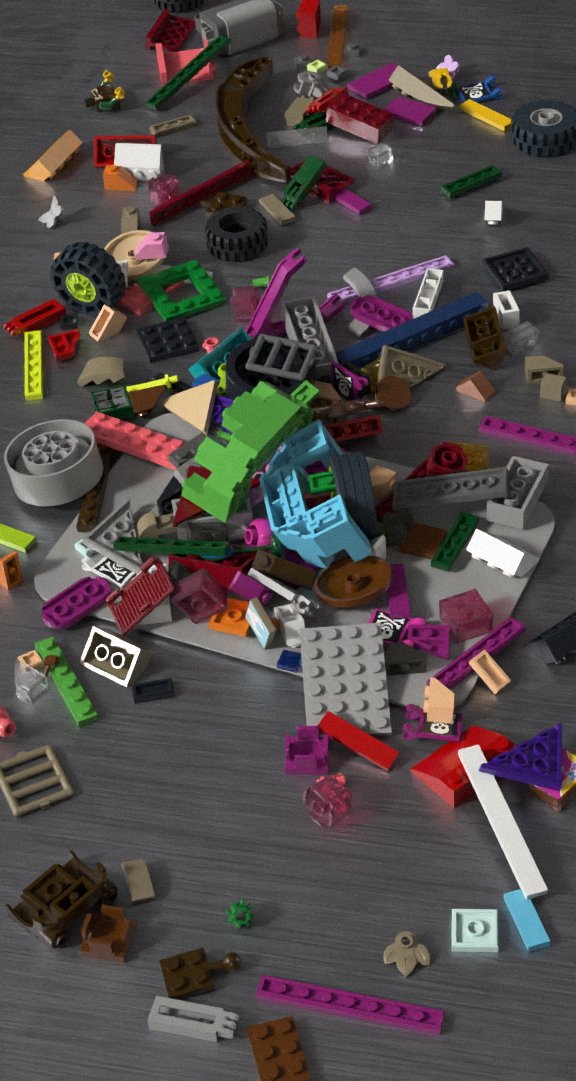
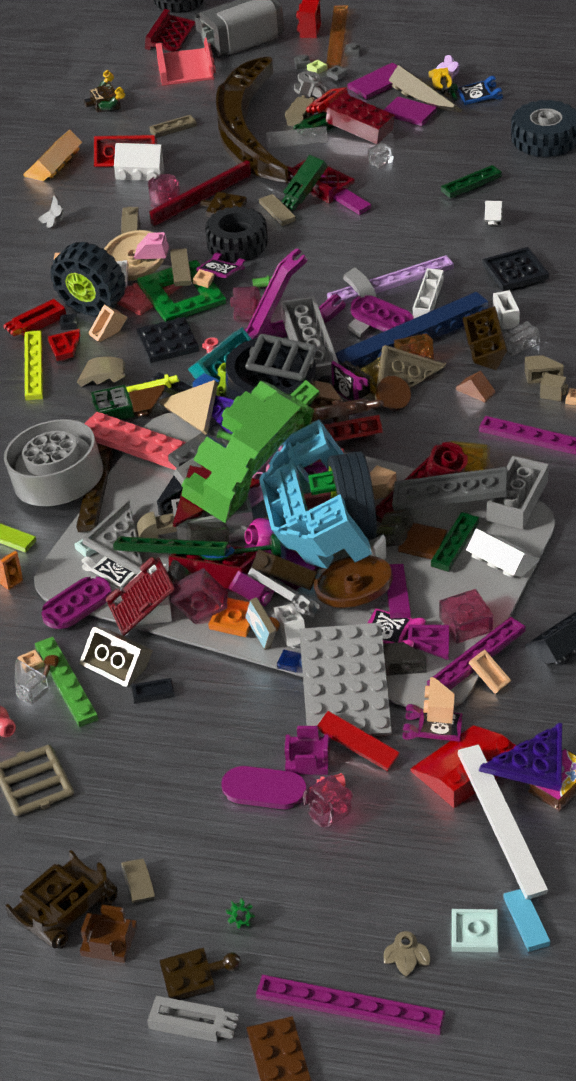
orange slope [103,165,138,191] -> none
dark green plate [145,36,231,110] -> none
yellow tile [459,99,511,131] -> none
none -> dark tan tile [170,248,191,286]
none -> light nougat tile [193,269,215,288]
none -> flag [197,252,246,278]
none -> magenta tile [221,766,307,809]
none -> clear orange brick [394,333,434,359]

